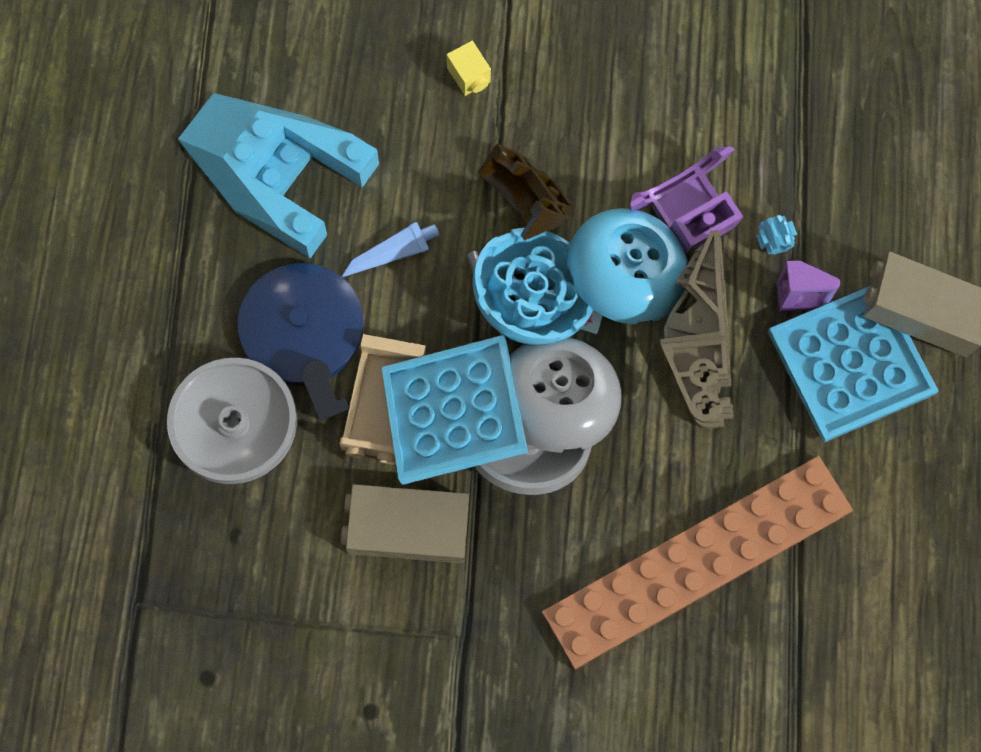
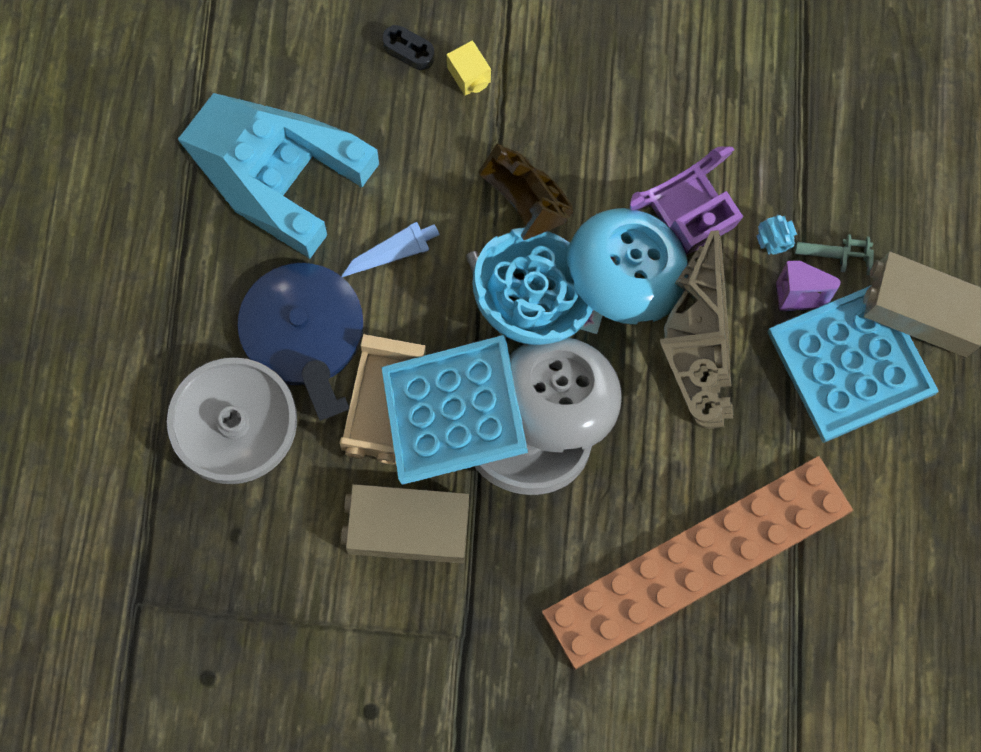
none -> black beam [383,25,435,70]
none -> sand green piece [795,234,874,275]

